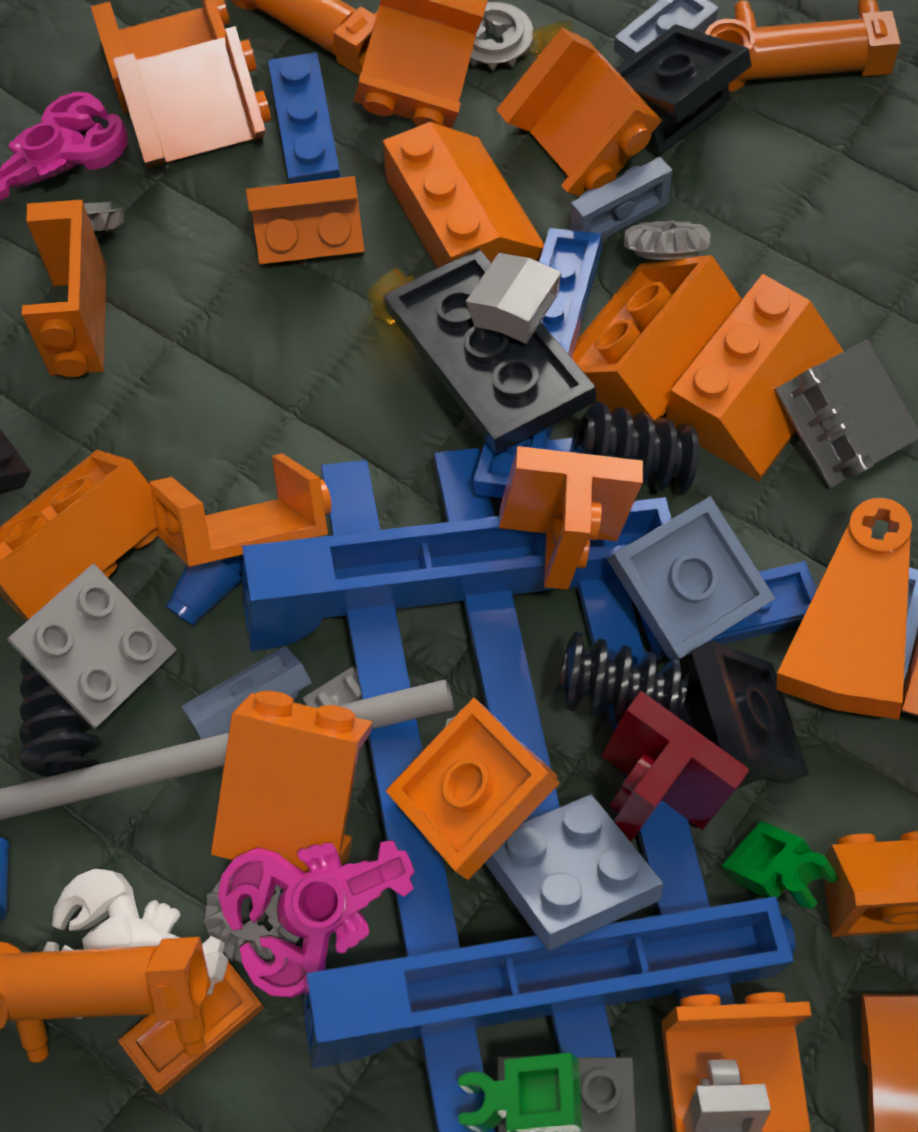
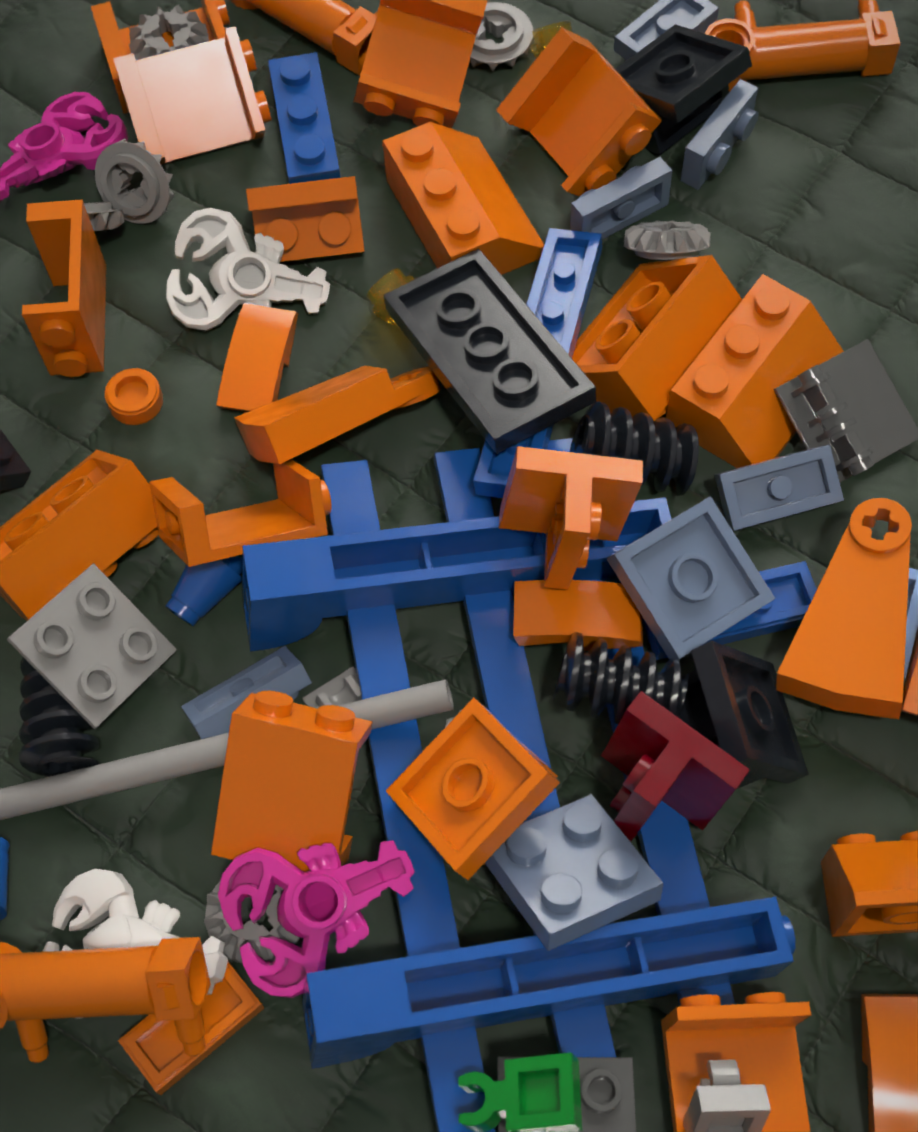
light grey piece [466,253,561,344] -> none
green plate [721,820,839,909] -> none
none -> light grey gear [95,139,175,224]
none -> orange tile [105,368,163,425]
none -> light grey gear [129,5,209,60]
none -> white animal [166,208,330,332]
none -> orange slope [216,303,298,412]
none -> orange piece [235,366,441,465]
none -> orange slope [513,580,643,651]
none -> sand blue plate [681,79,759,190]
none -> sand blue plate [714,445,844,531]

